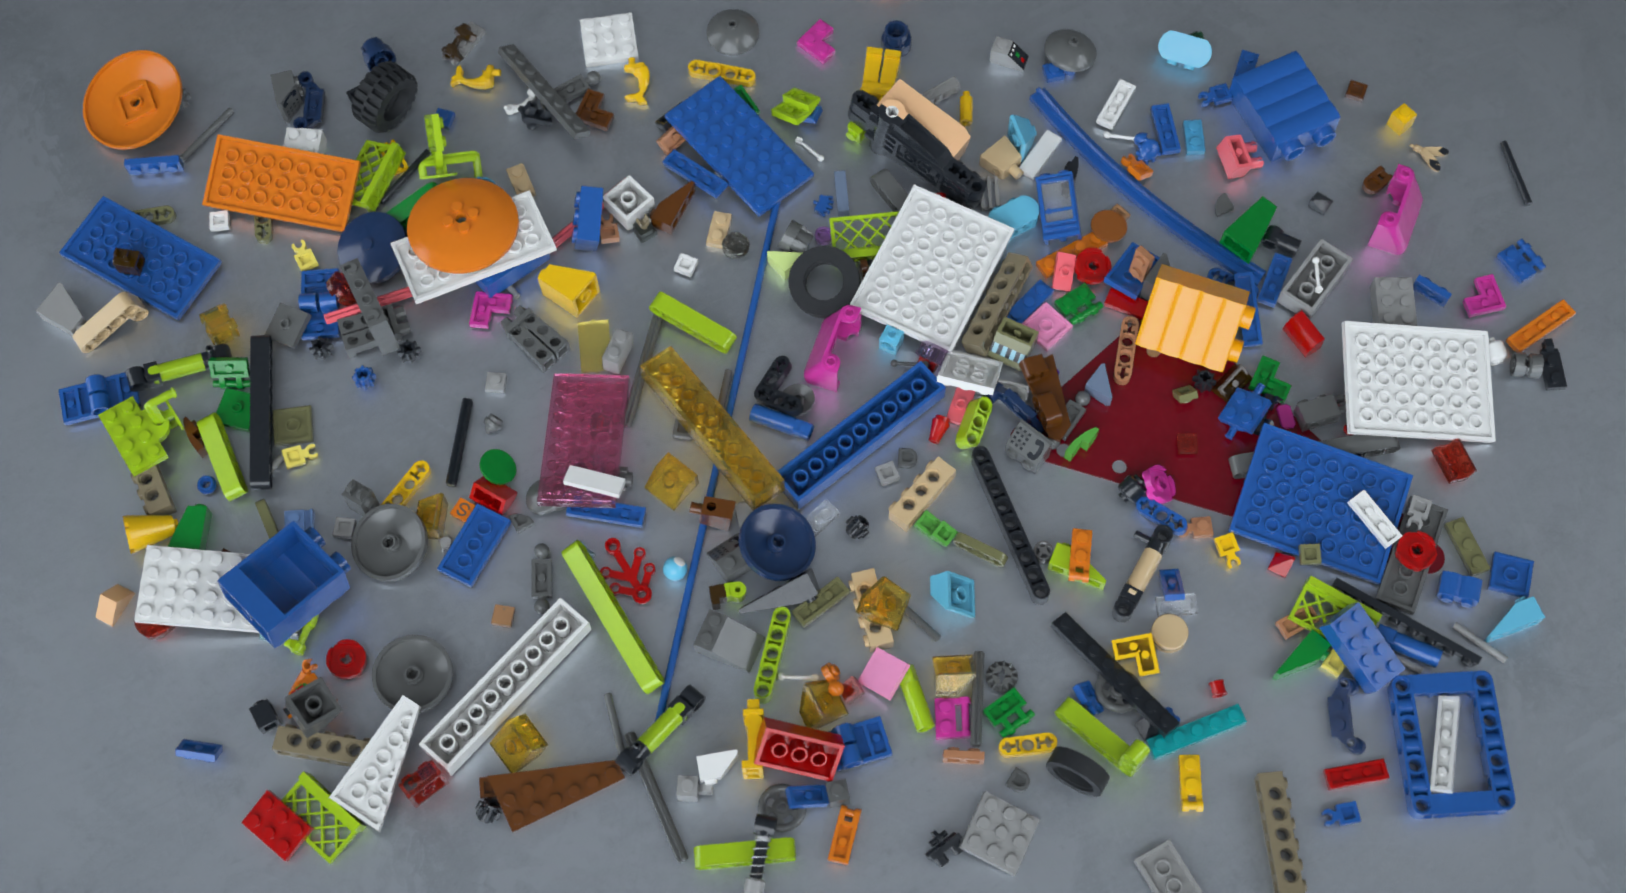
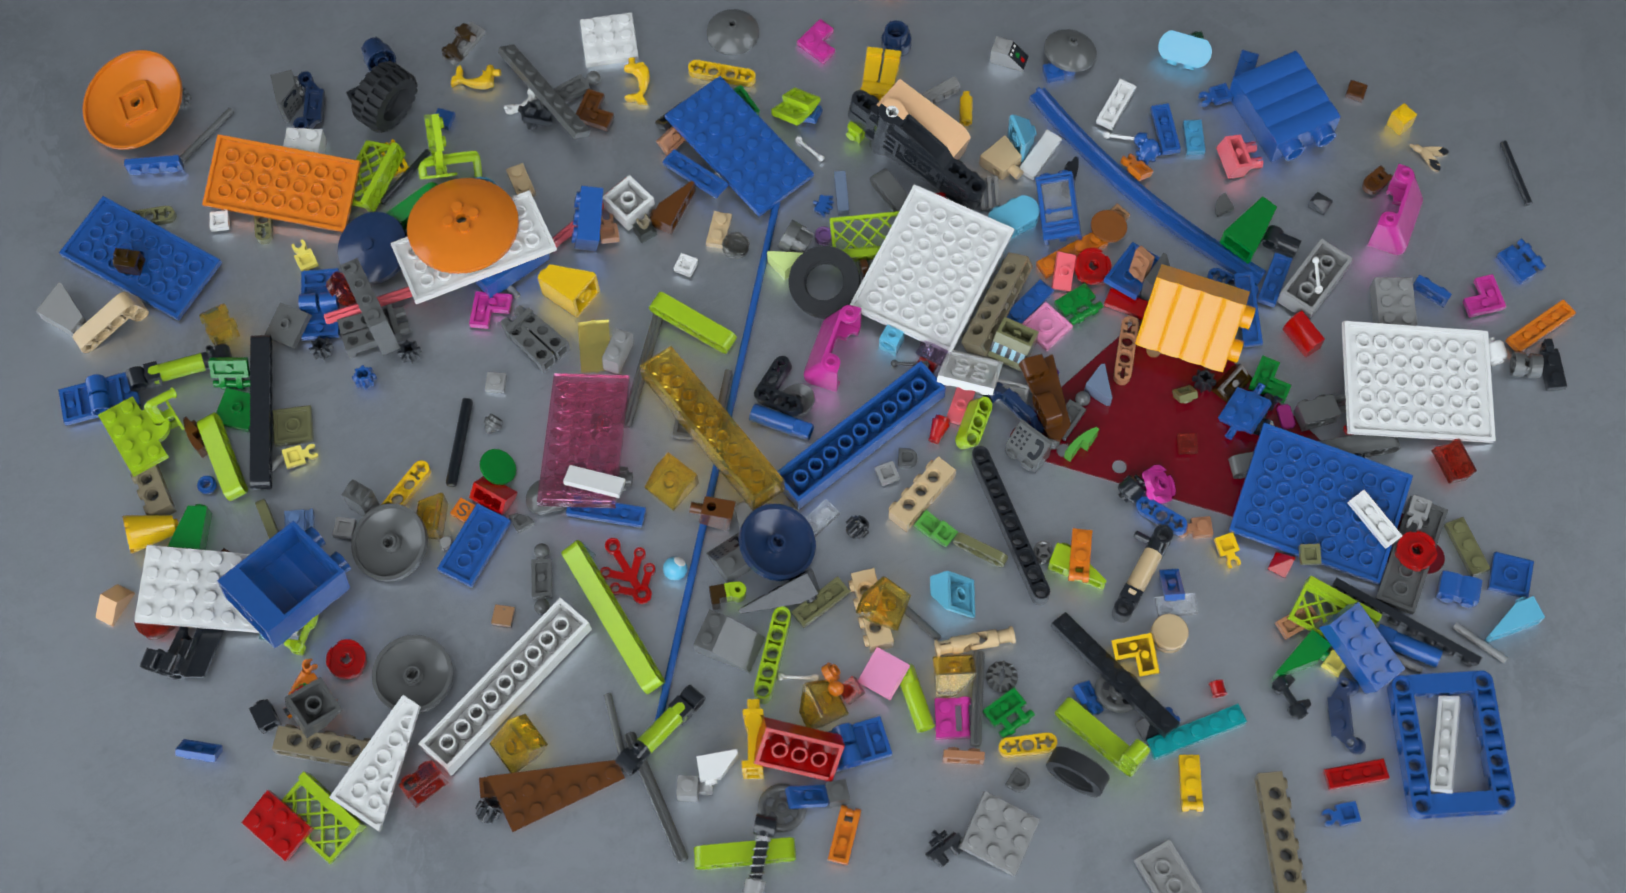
none -> black panel [139,626,224,680]
none -> tan piece [934,626,1016,657]
none -> black piece [1272,675,1311,720]

